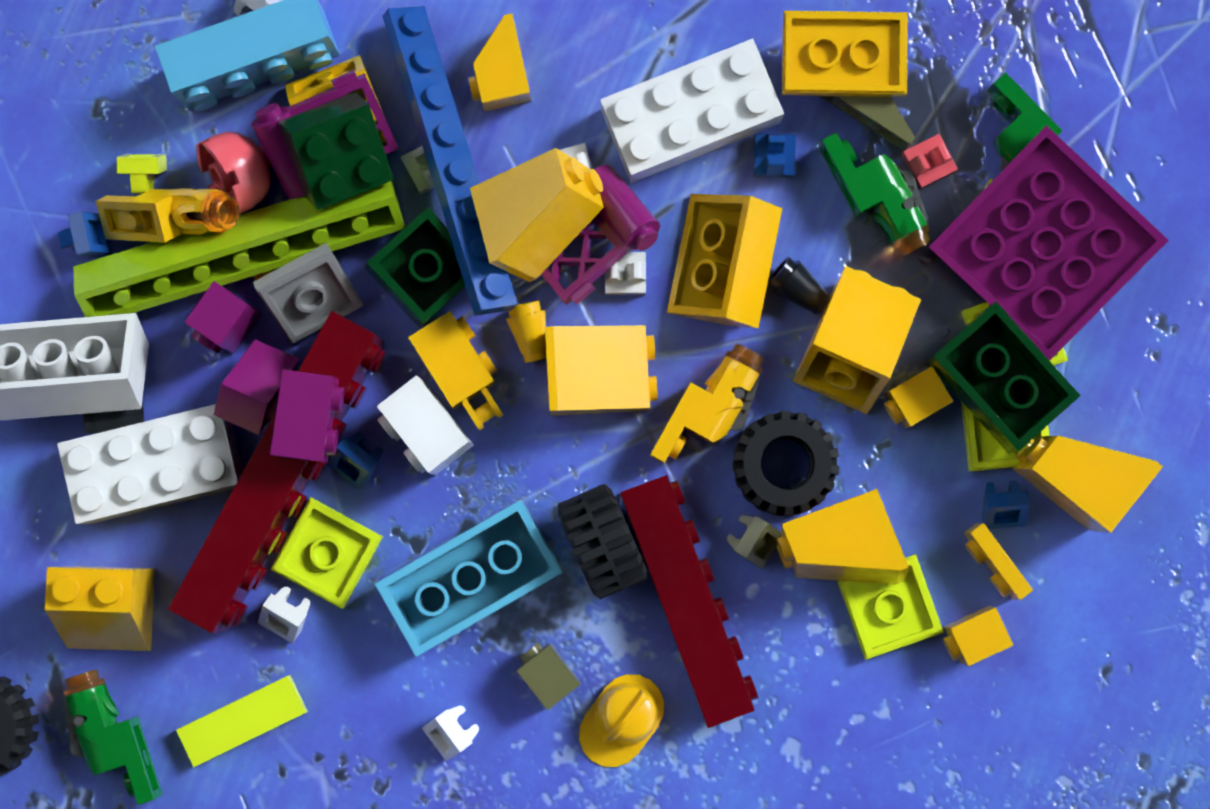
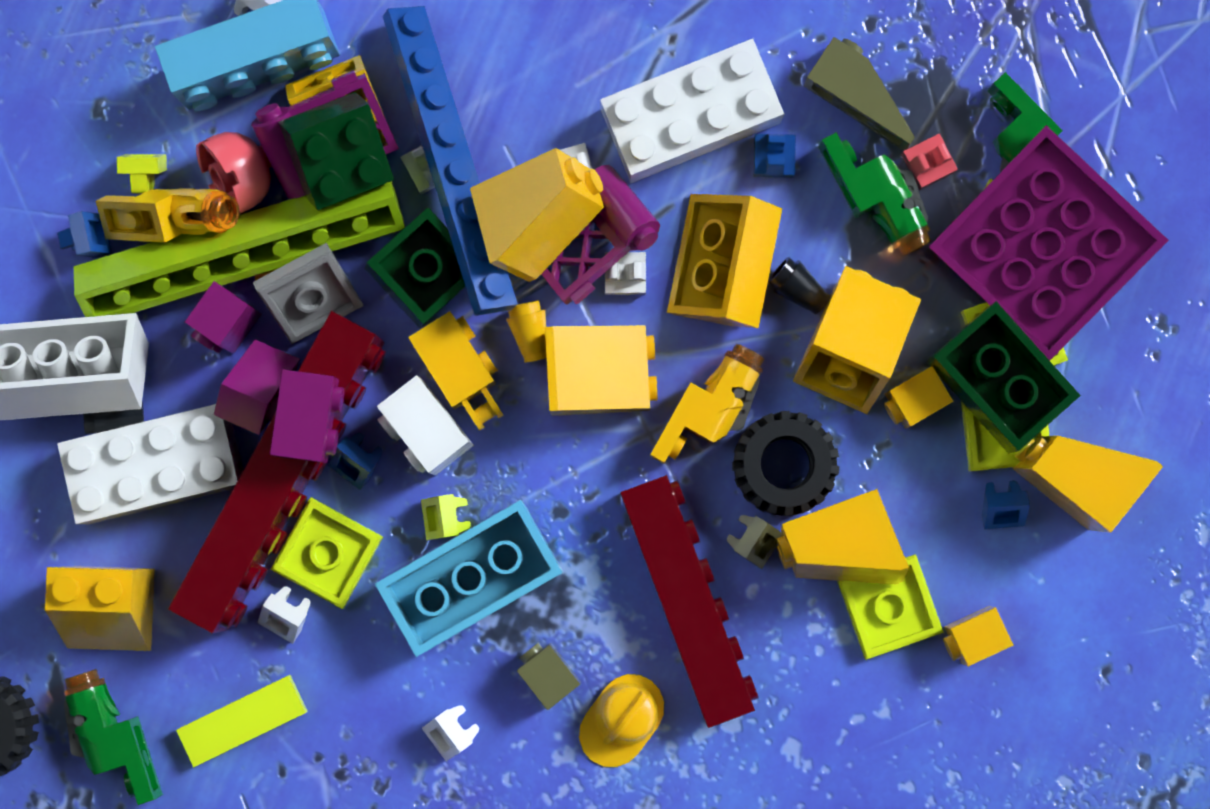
yellow slope [468,13,532,111] -> none
black tyre [558,484,647,599] -> none
yellow tile [782,11,908,97] -> none
yellow plate [964,523,1033,600] -> none
none -> neon yellow tile [421,494,471,540]

